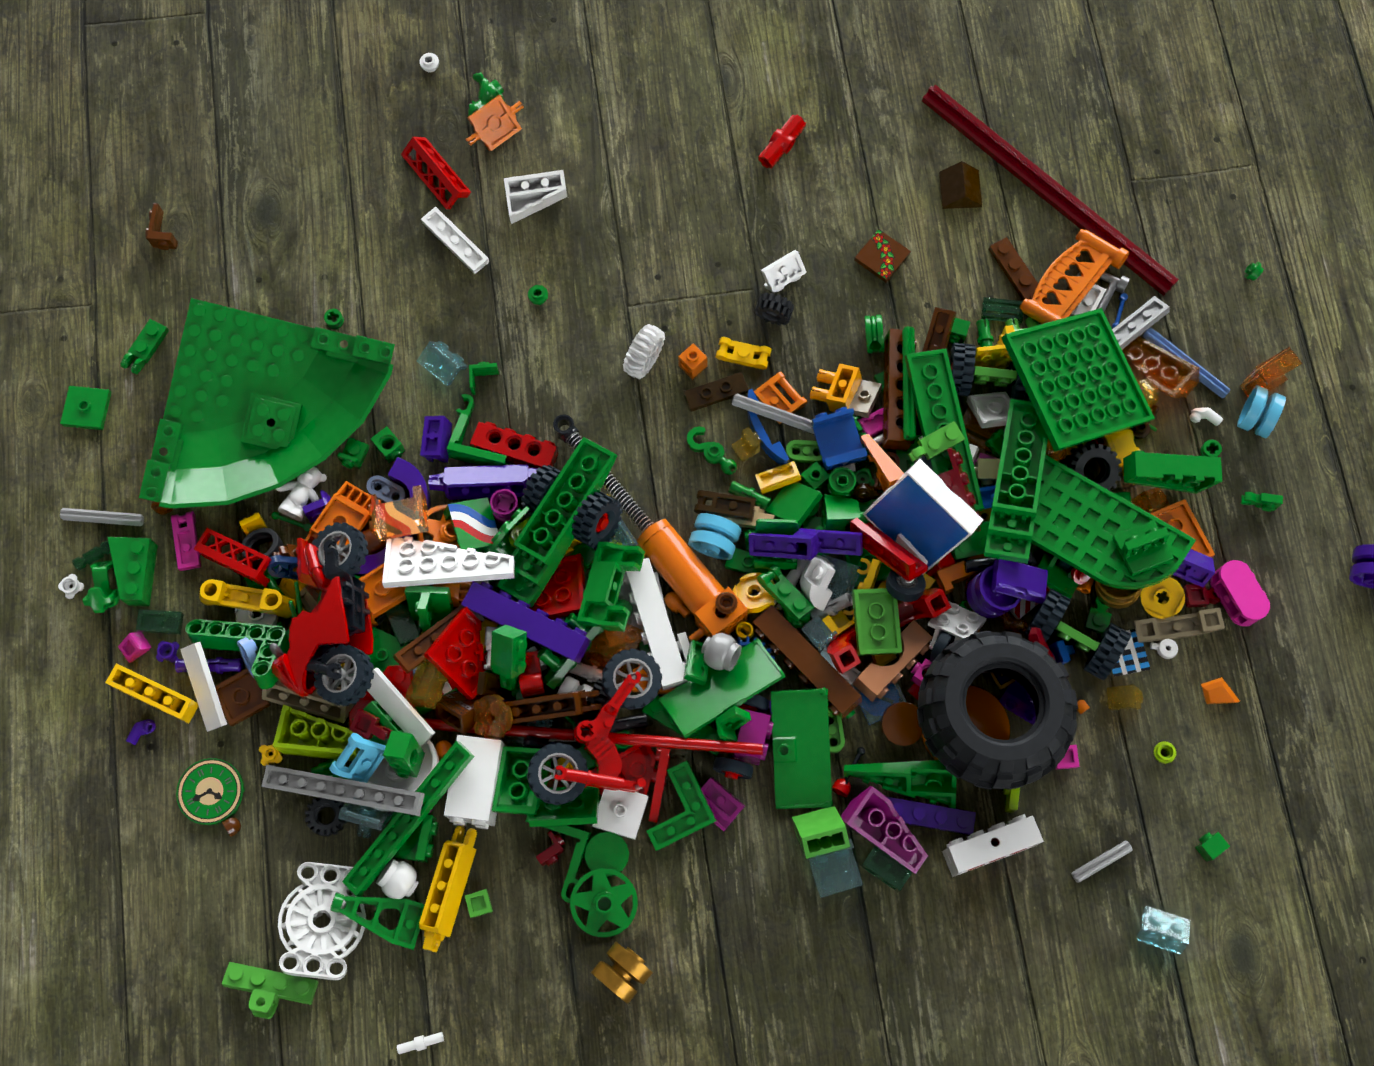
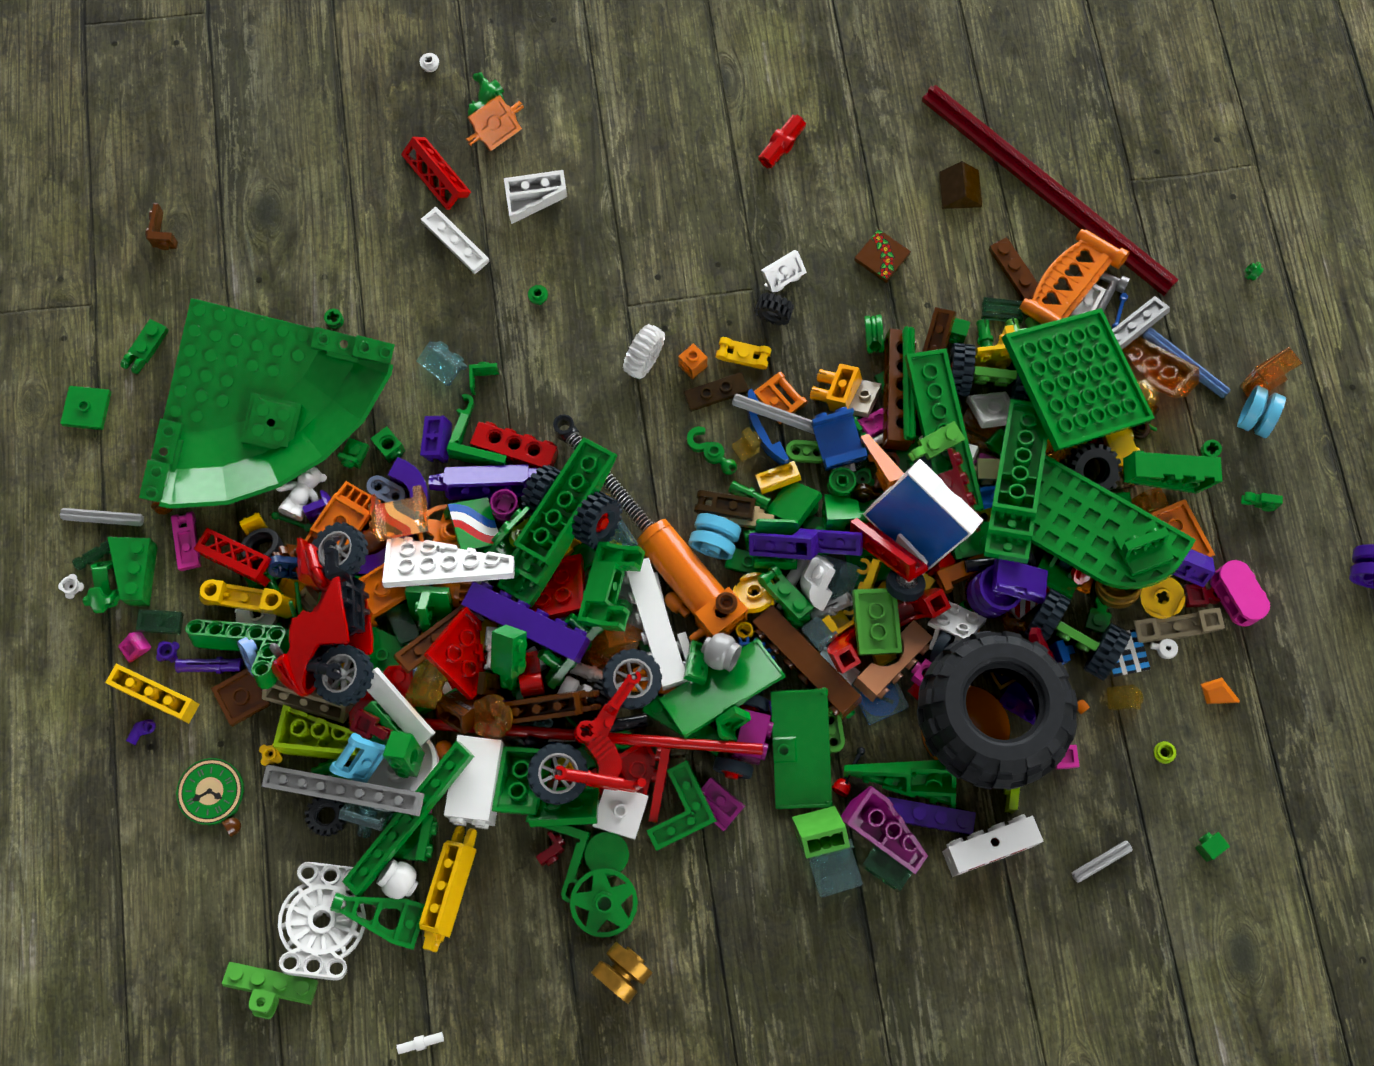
white tile [180,642,227,732] -> none
bright green plate [465,889,493,918] -> none
green plate [801,461,830,491] -> none
reddish brown tile [880,702,923,746] -> none
clear light blue bracket [1137,906,1191,954] -> none
white arm [1189,408,1223,426] -> none

